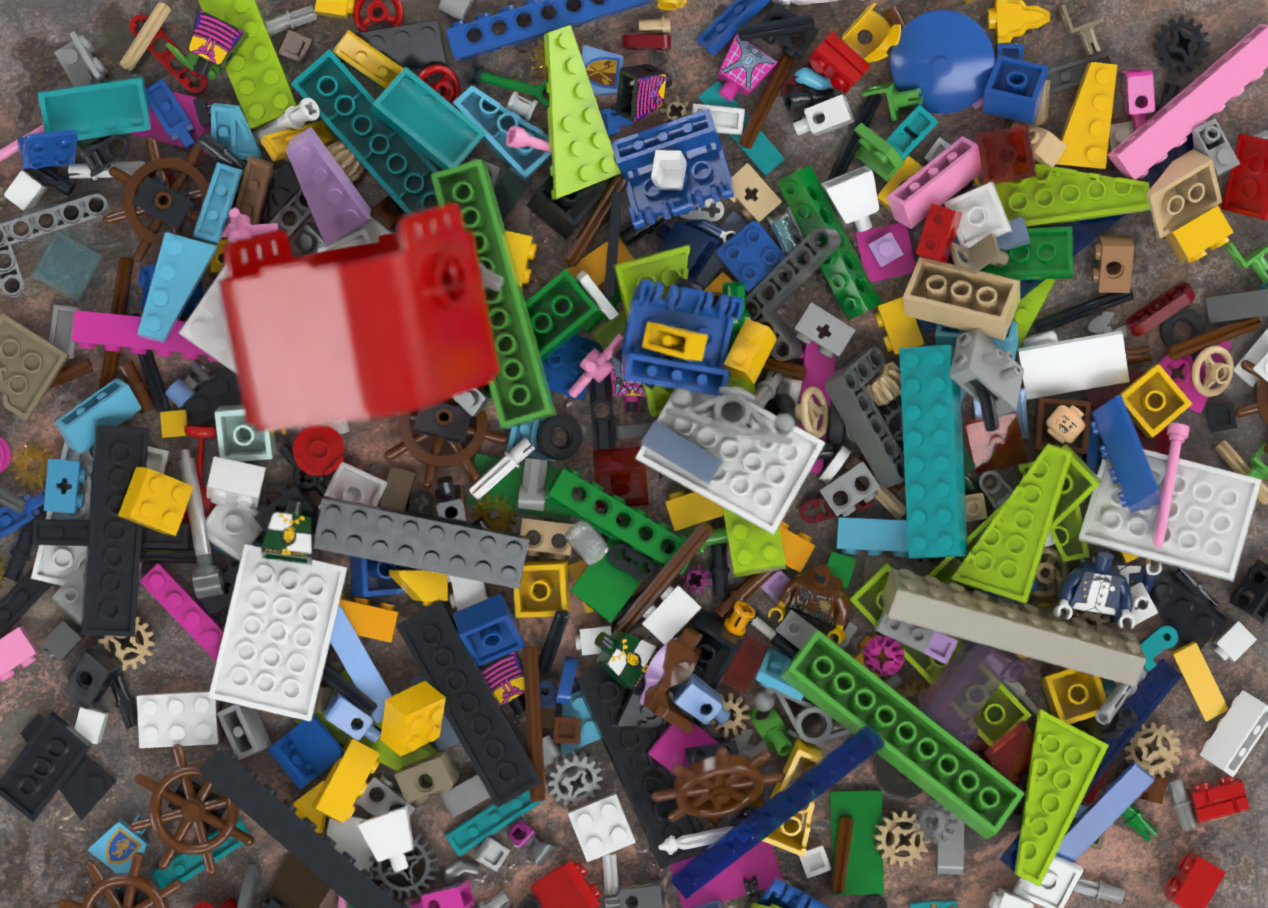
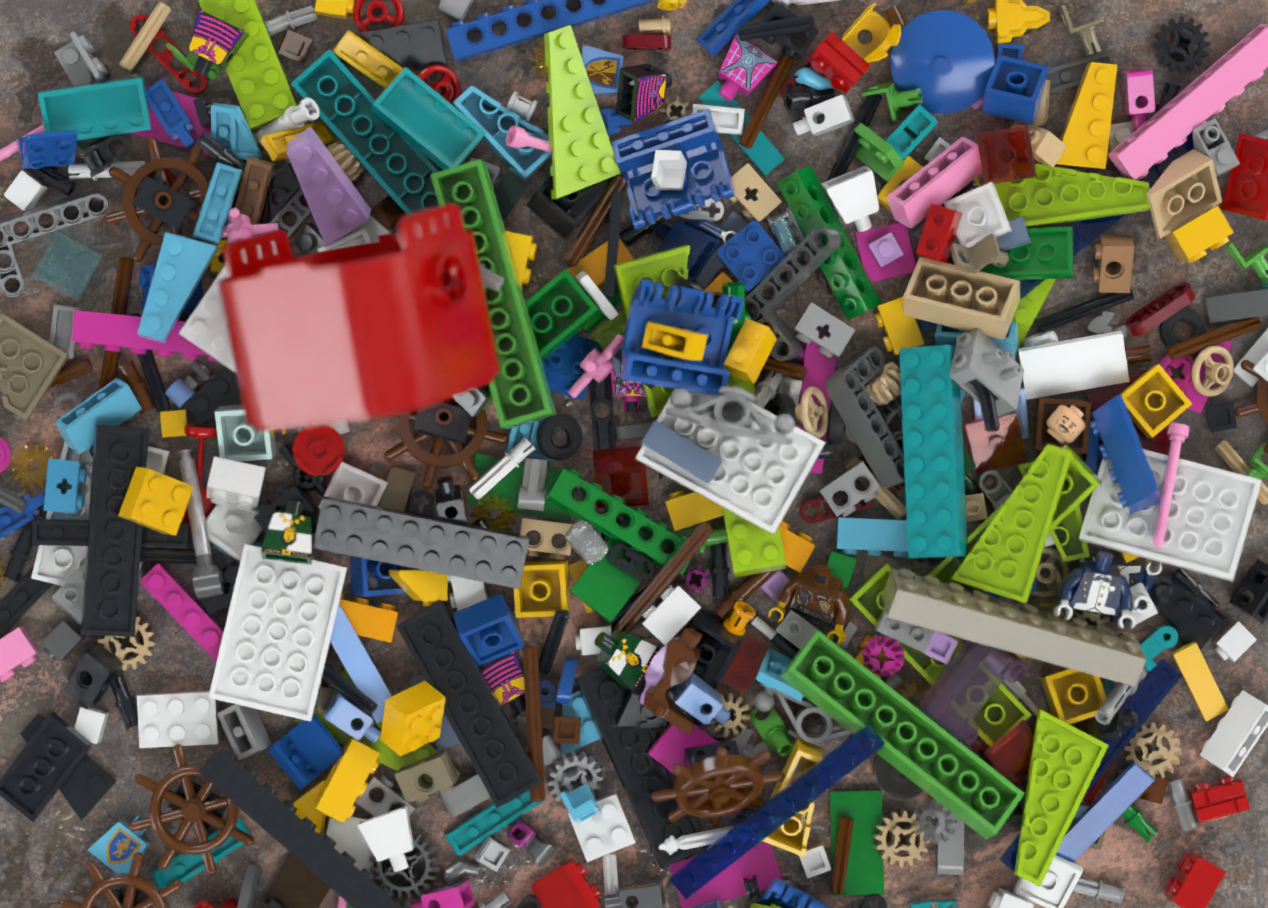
green piece [468,64,550,108] -> none
white piece [818,446,851,485] -> none
none -> medium azure panel [560,784,601,824]

